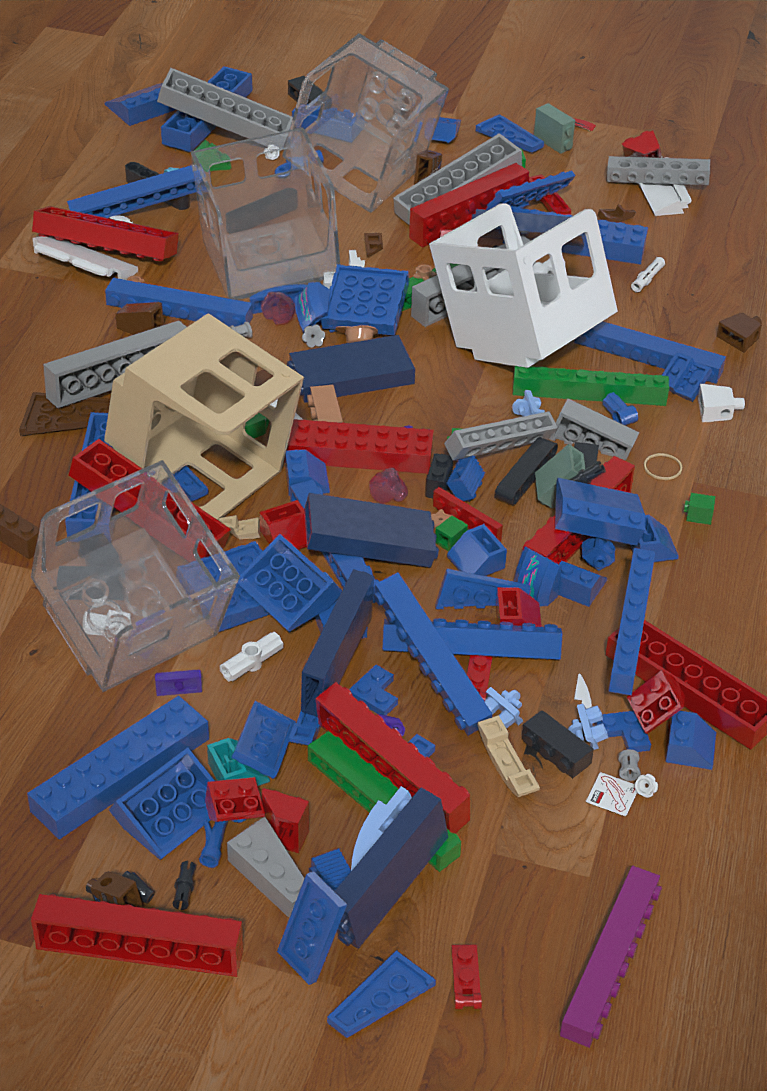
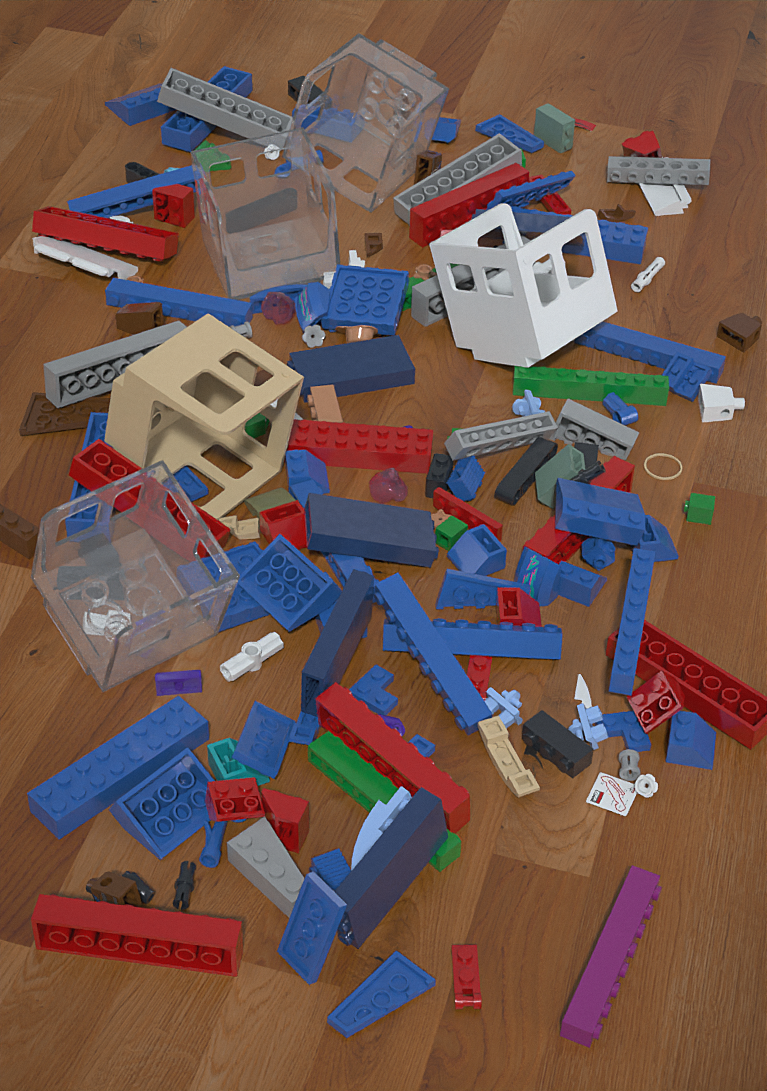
none -> red slope [152,184,195,228]
none -> olive slope [244,487,296,520]

